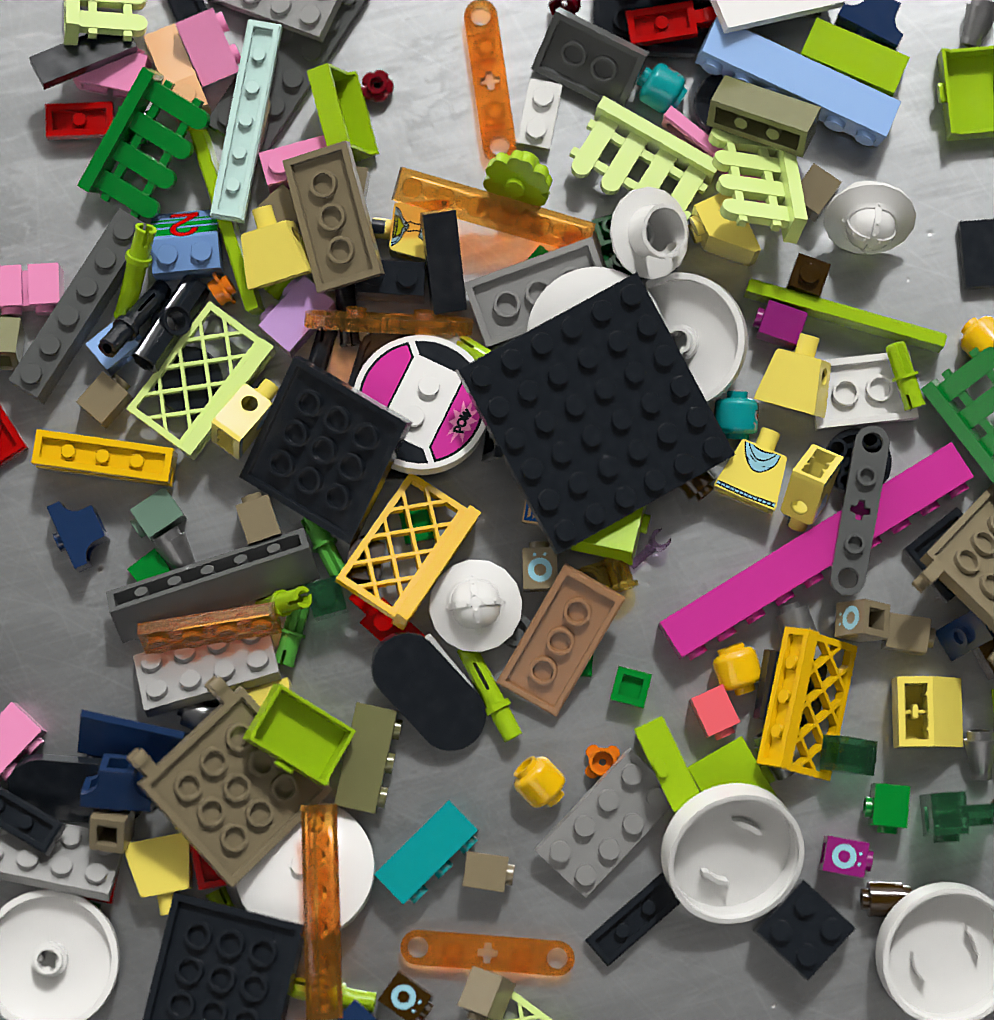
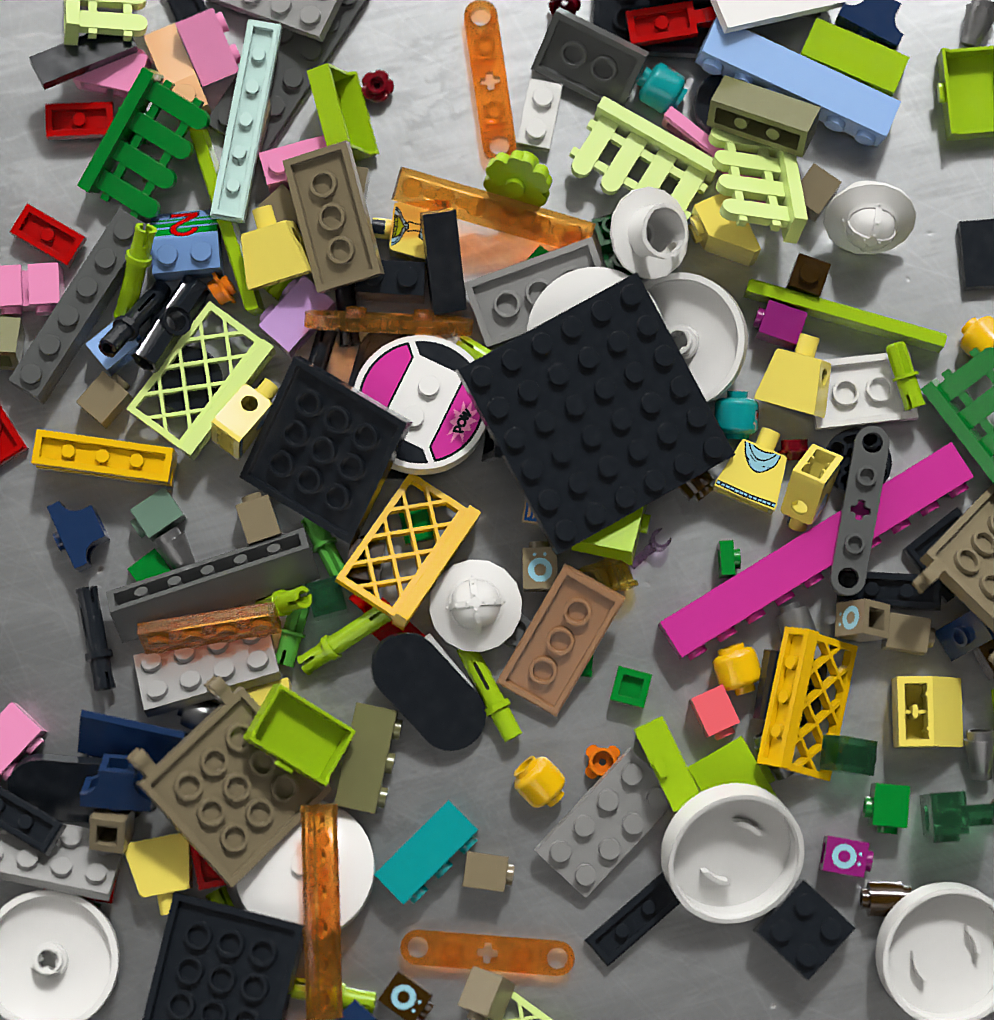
none -> red plate [10,203,87,268]
none -> black pin [75,586,116,692]
none -> lime pin [297,607,393,675]
none -> green plate [717,540,741,579]
none -> dark red plate [778,439,809,461]
none -> black tile [836,570,942,611]

